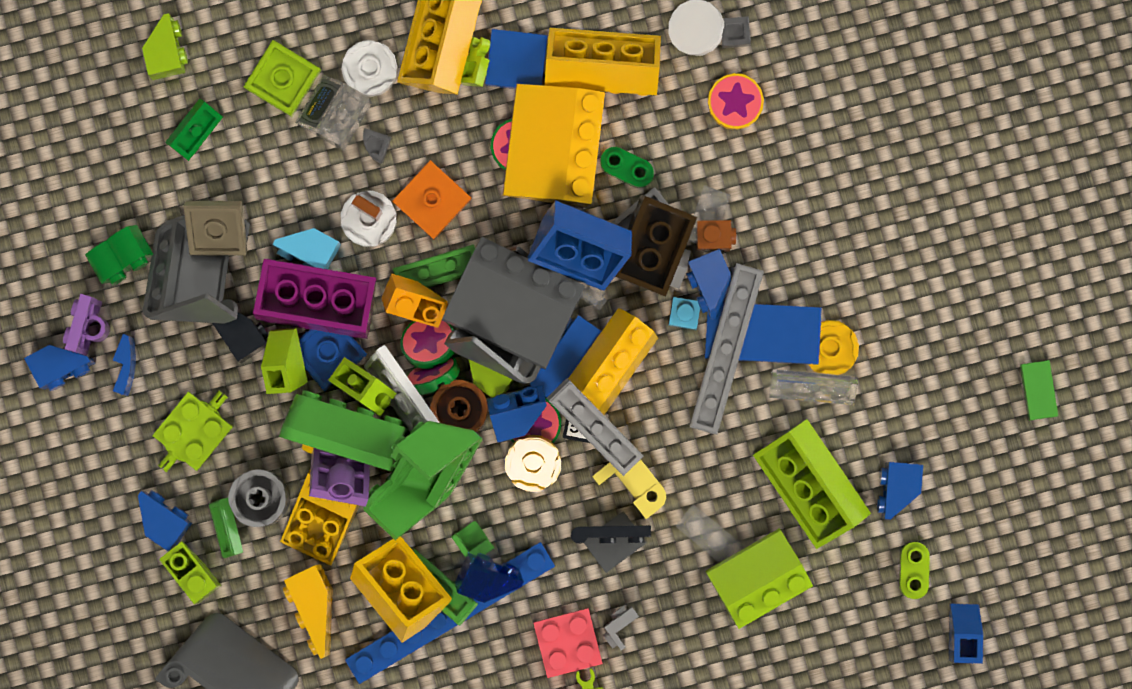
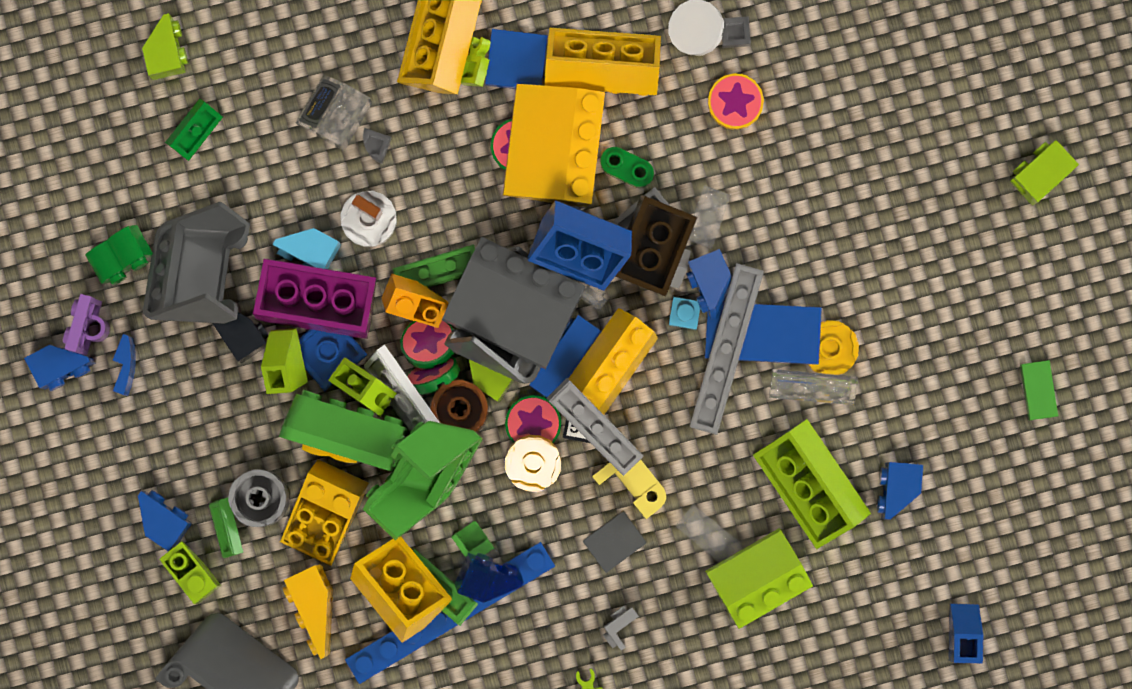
lime plate [152,390,233,472] -> none
dark tan plate [184,201,247,255] -> none
lime tile [243,40,321,117] -> none
medium lavender plate [309,448,370,507] -> none
white tile [341,40,398,97] -> none
orange plate [392,160,472,240] -> none
blue slope [487,385,547,442] -> none
coral plate [533,608,603,678] -> none
black plate [571,525,651,544] -> none
dark orange bracket [696,220,736,252] -> none
lime plate [899,542,930,599] -> none
none -> lime brick [1010,140,1079,206]

